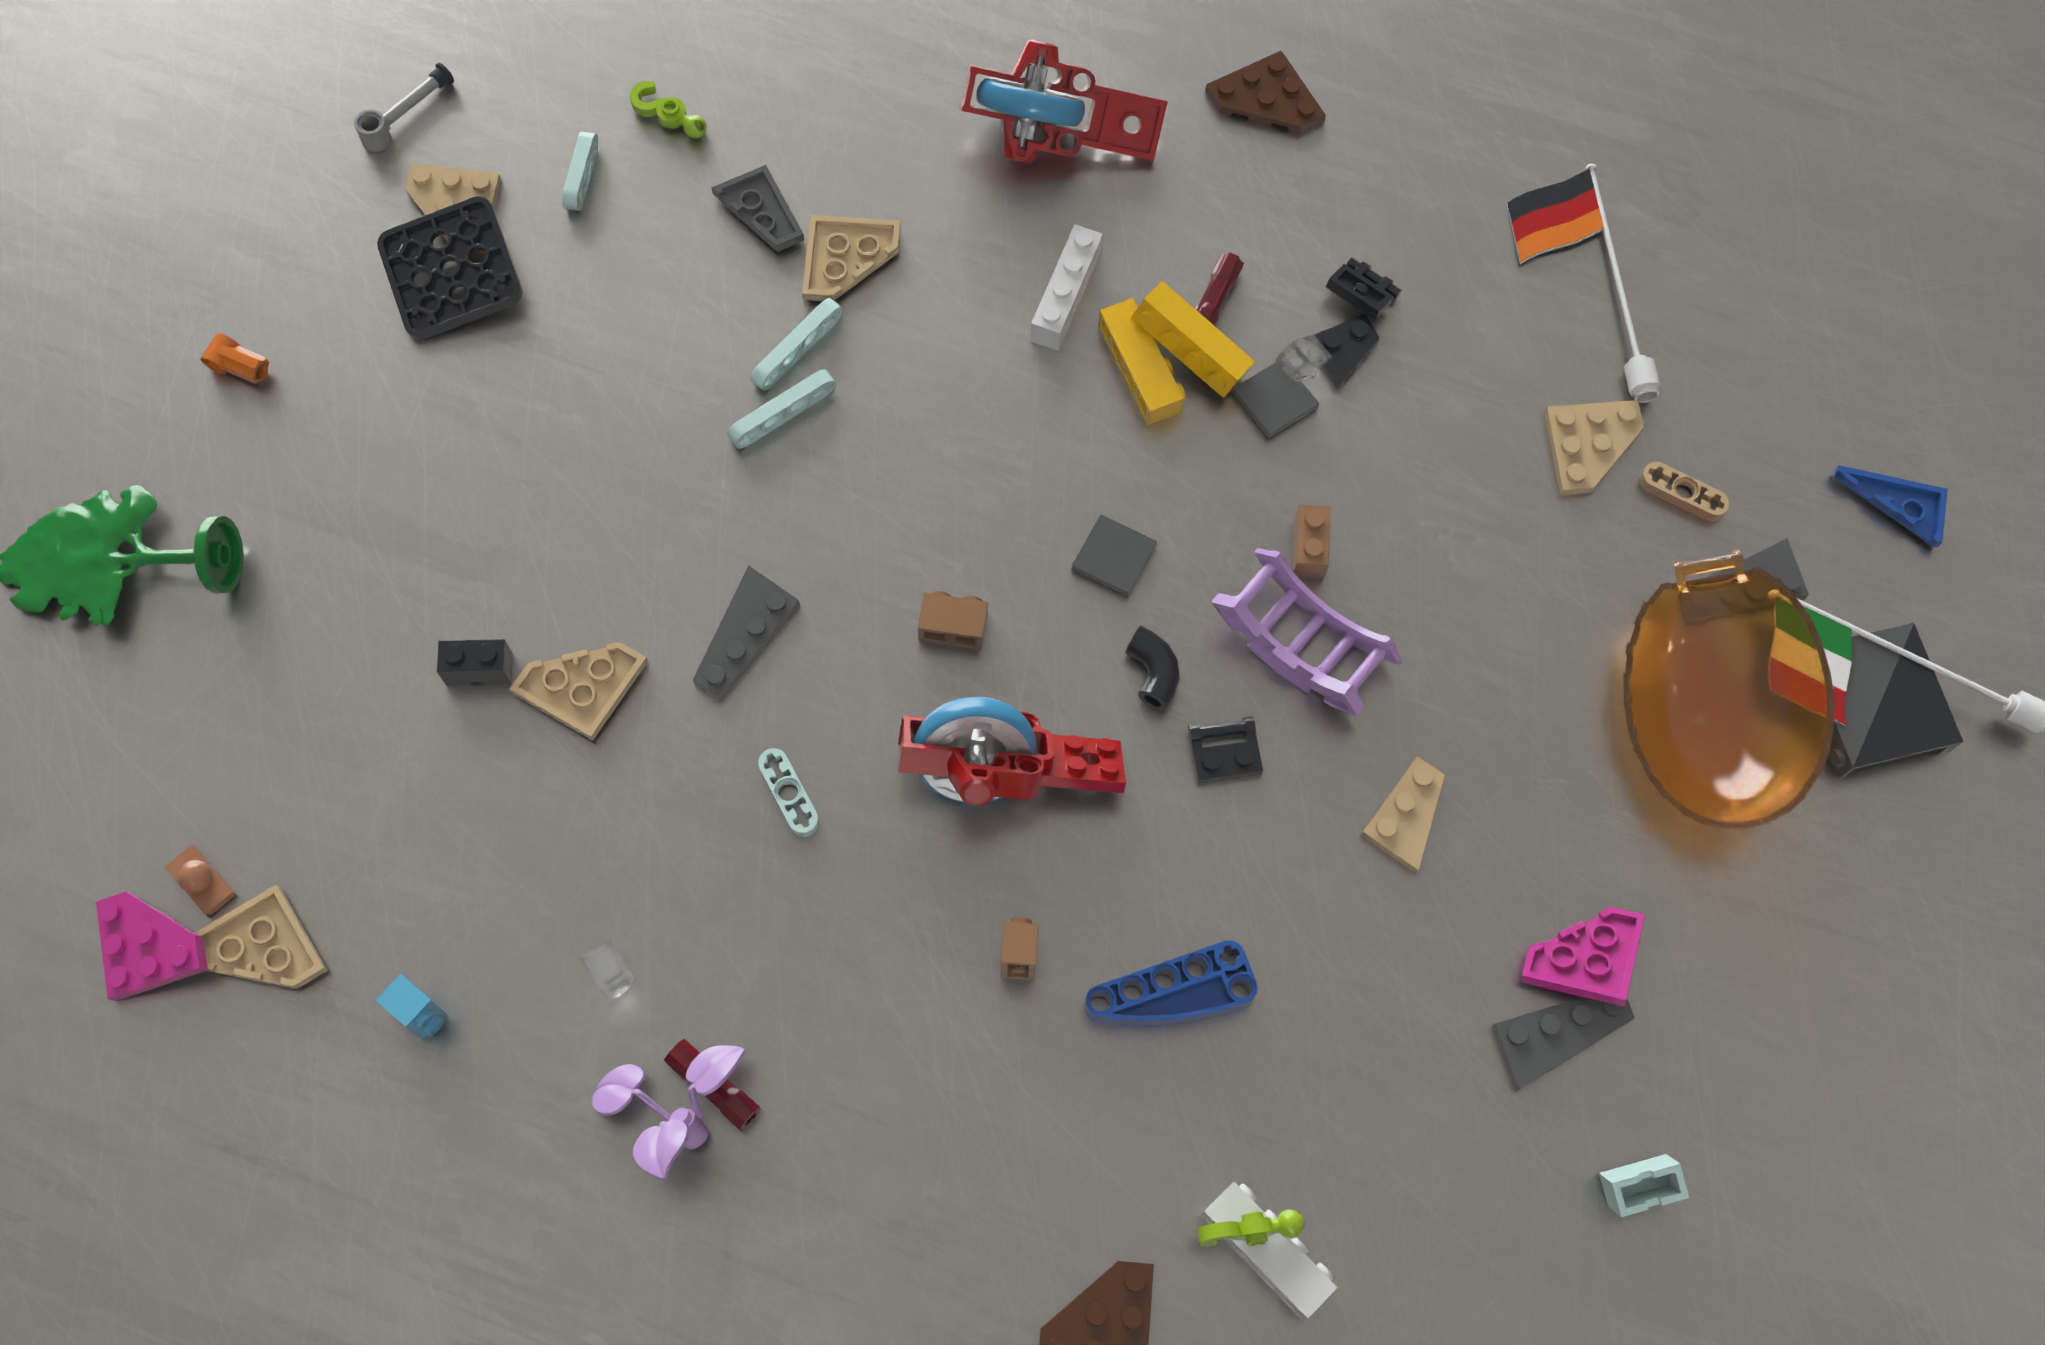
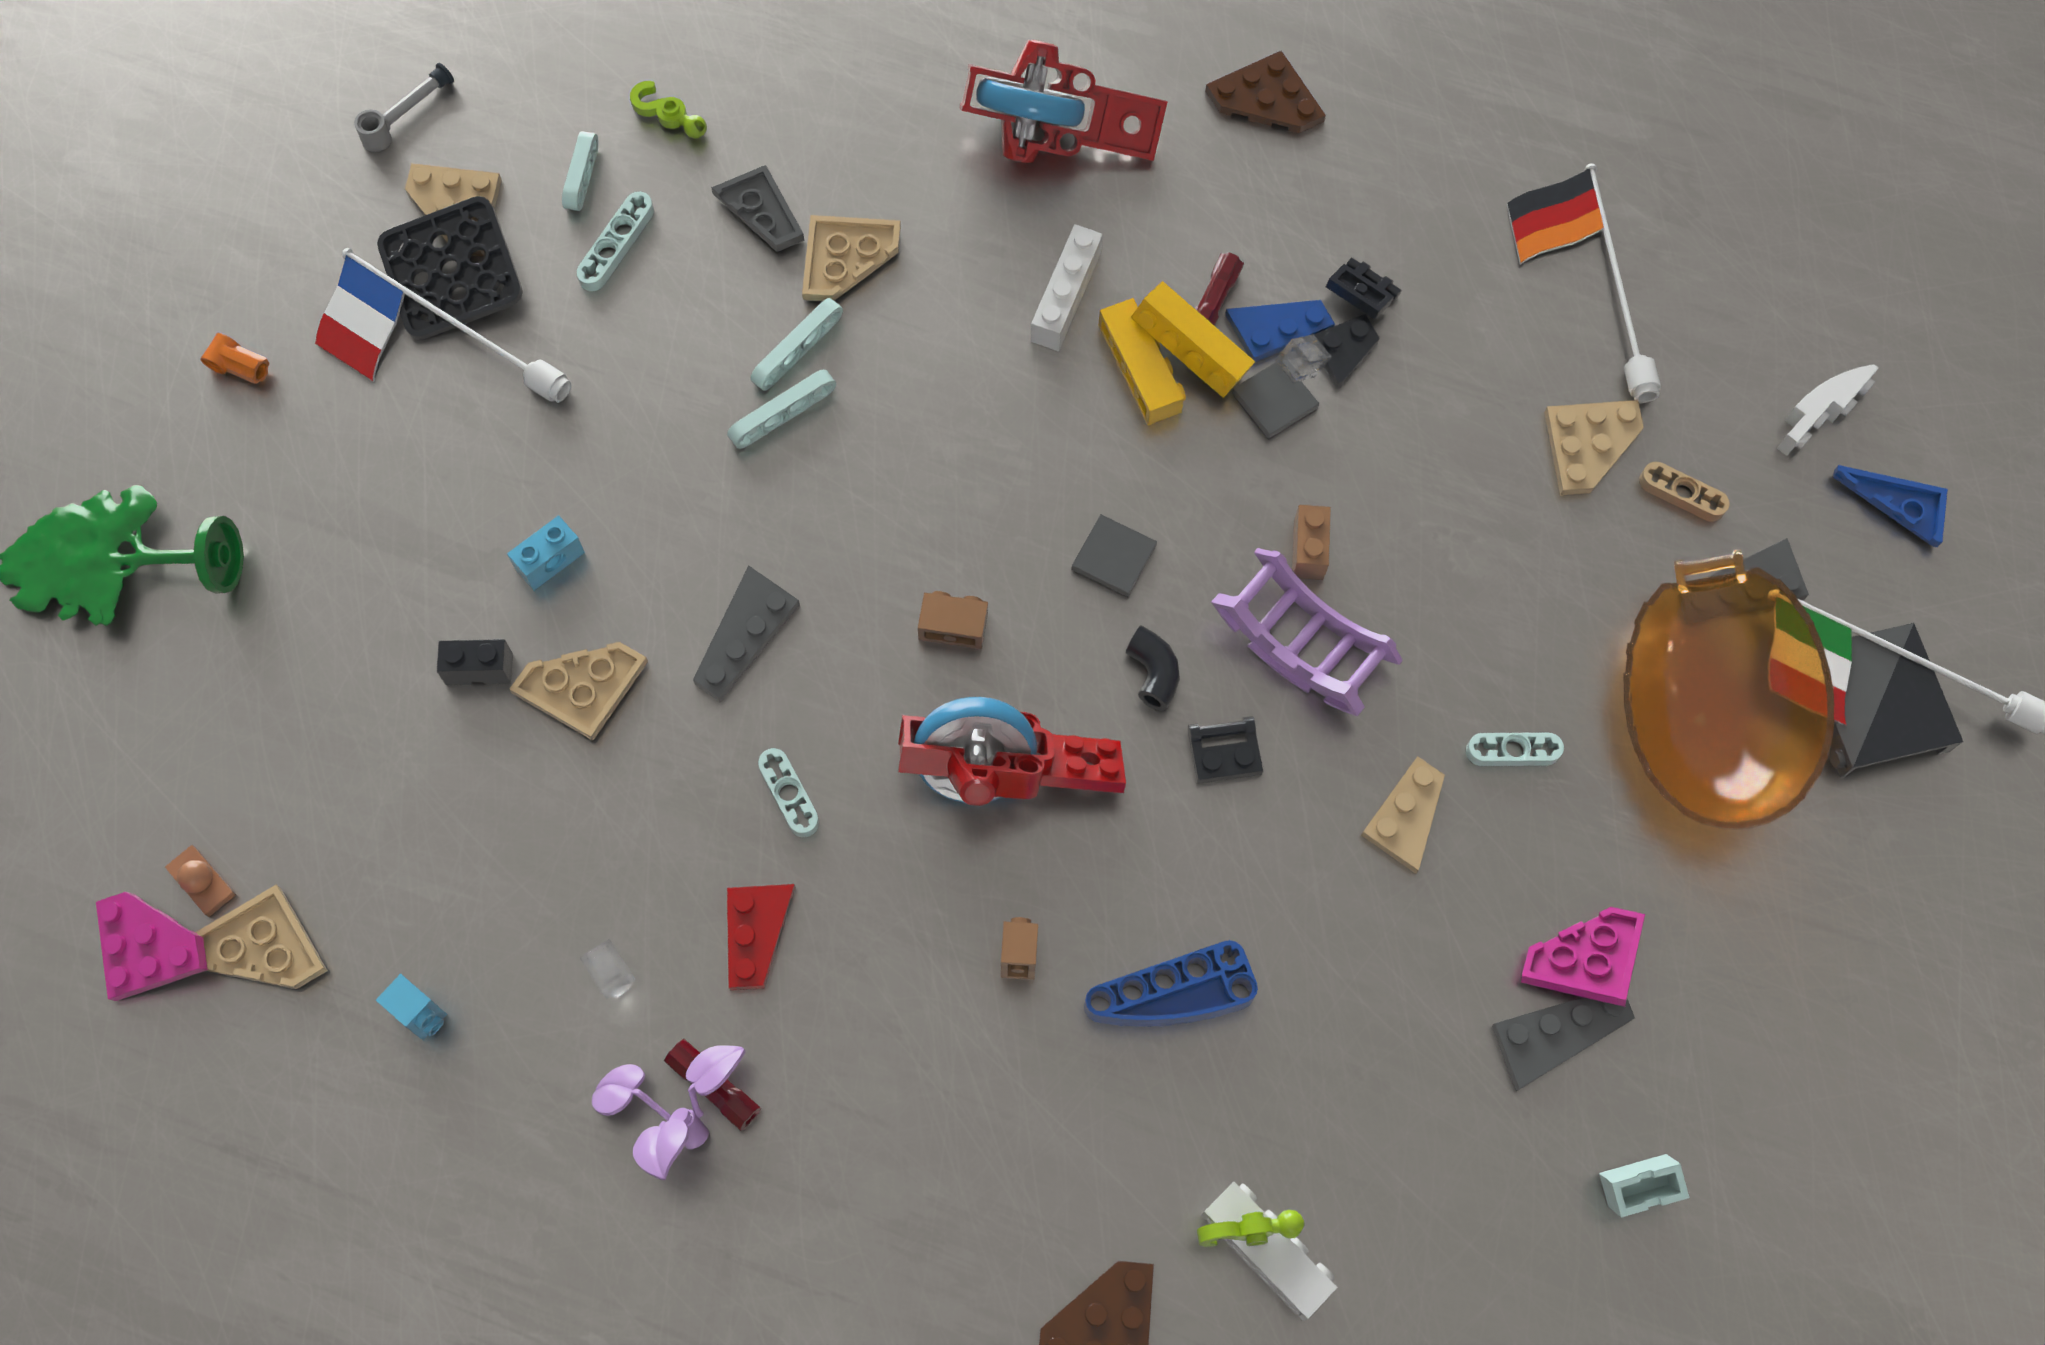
none -> flag [315,248,572,403]
none -> medium azure brick [507,515,585,591]
none -> light aqua beam [577,191,654,291]
none -> red wing [727,884,796,991]
none -> blue wing [1225,300,1335,362]
none -> light aqua beam [1466,732,1564,766]
none -> white slope [1777,364,1879,456]

